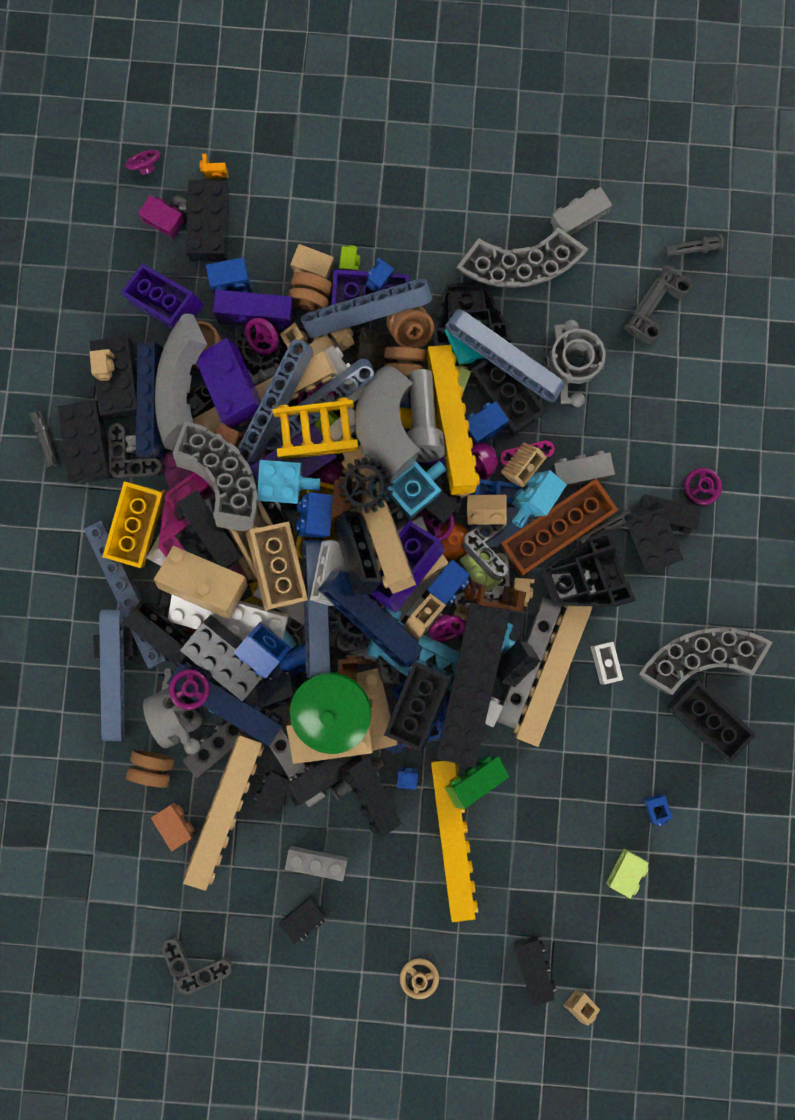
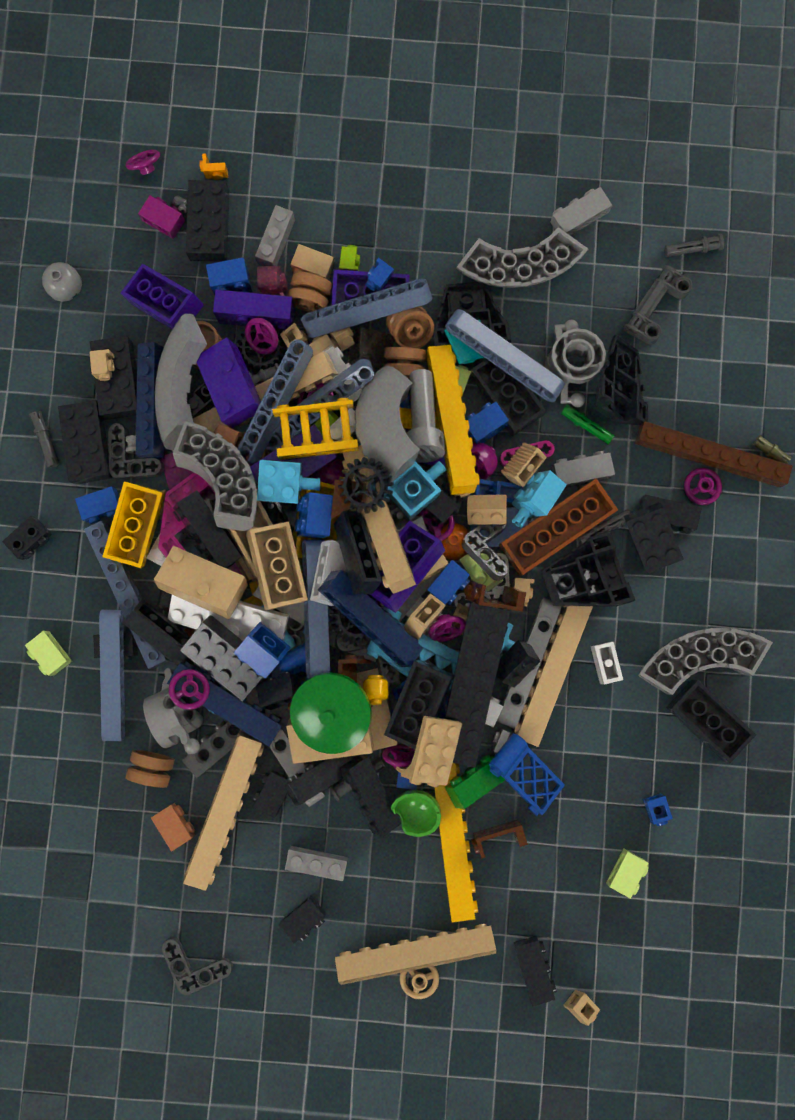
none -> black brick [2,516,52,560]
none -> yellowish green brick [25,631,72,676]
none -> light grey cylinder [42,262,82,302]
none -> blue brick [75,486,119,524]
none -> light grey brick [255,205,295,271]
none -> clear pink brick [257,266,288,296]
none -> tan brick [335,924,496,985]
none -> yellow head [363,675,389,705]
none -> magenta piece [382,744,415,769]
none -> bright green cylinder [391,789,441,837]
none -> tan bracket [396,716,462,787]
none -> reddish brown panel [471,819,528,859]
none -> blue piece [489,733,565,816]
none -> light grey bracket [492,729,510,755]
none -> green pin [561,404,615,445]
none -> black wedge [594,335,648,425]
none -> reddish brown brick [635,421,793,487]
none -> olive pin [752,435,791,464]

